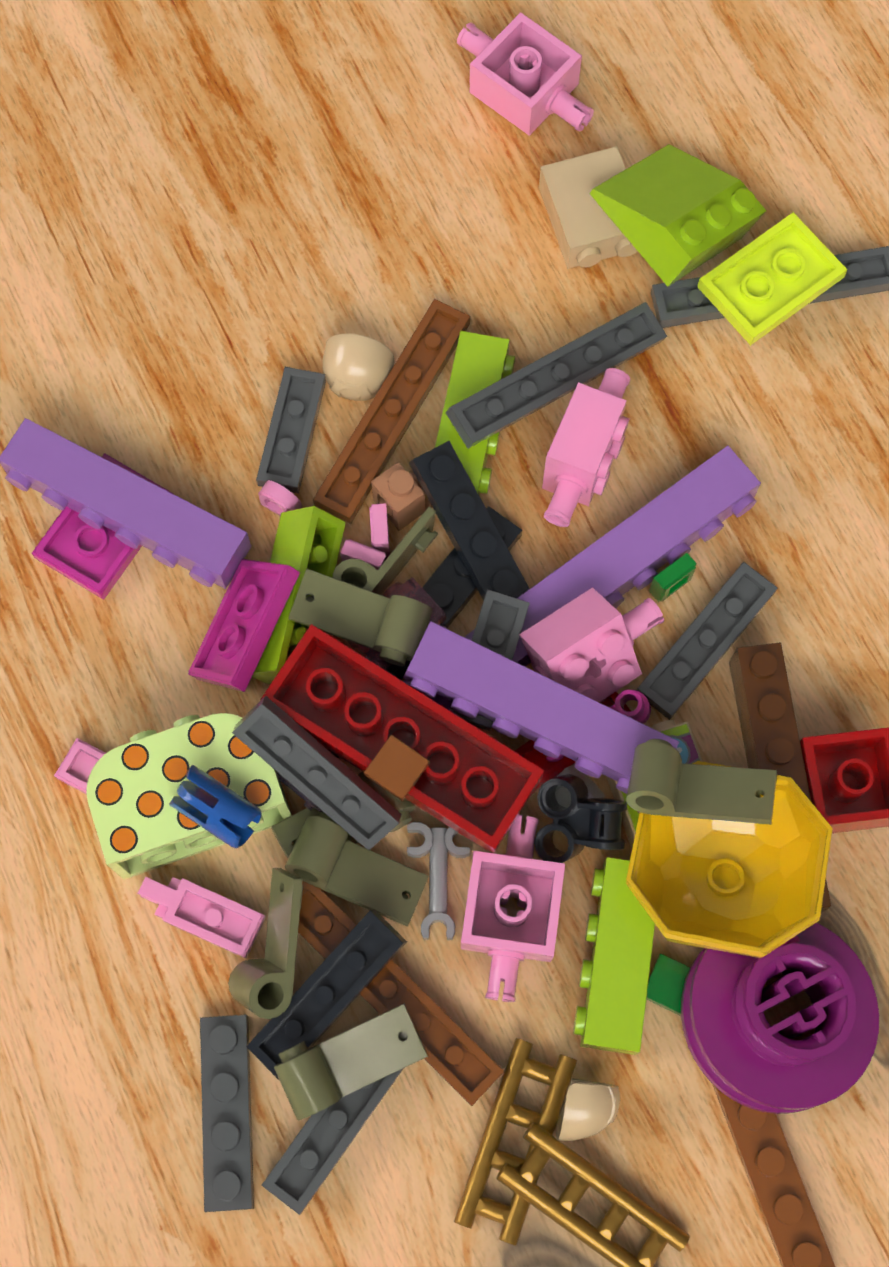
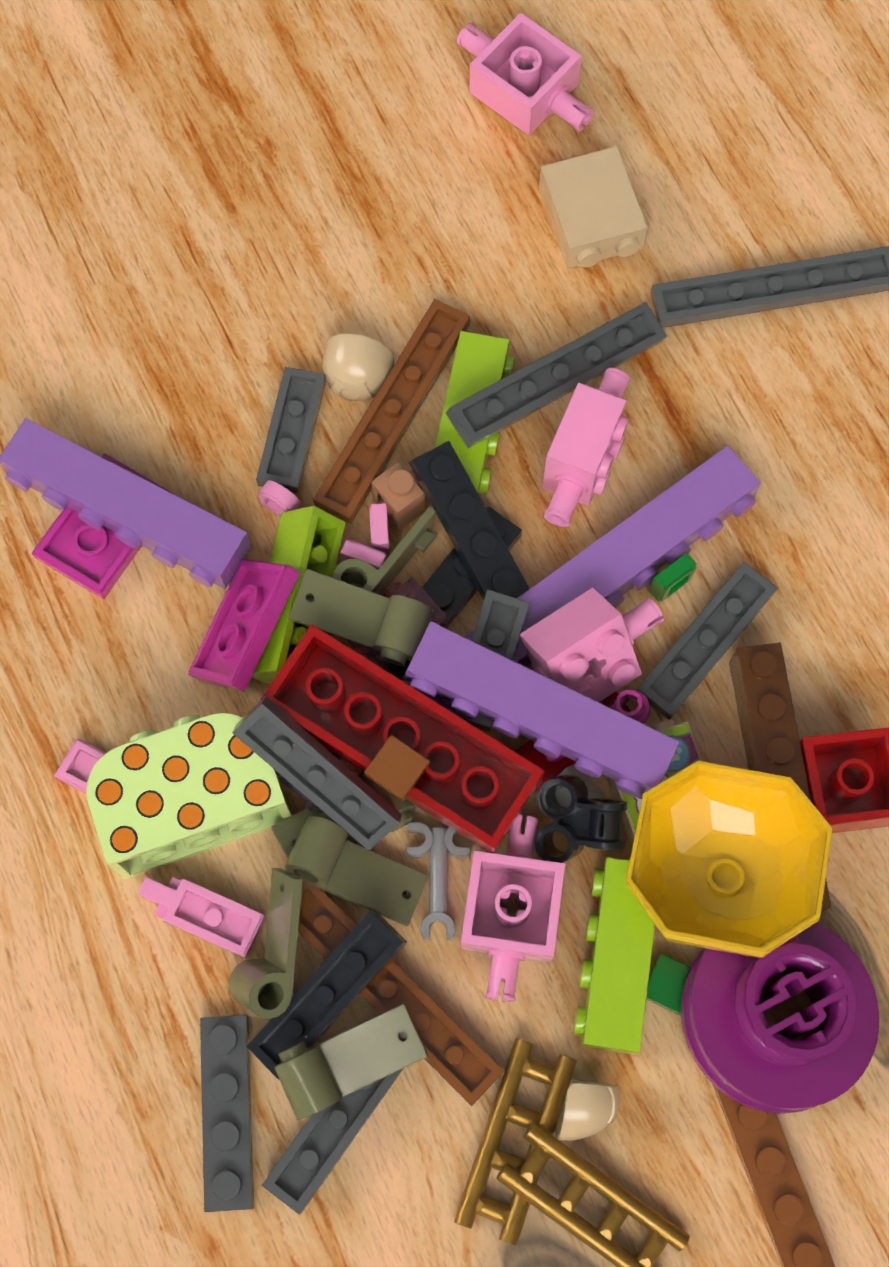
blue arm [169,765,262,848] -> none
lime slope [589,144,766,287] -> none
olive door [626,739,777,825] -> none
neon yellow plate [697,212,848,346] -> none

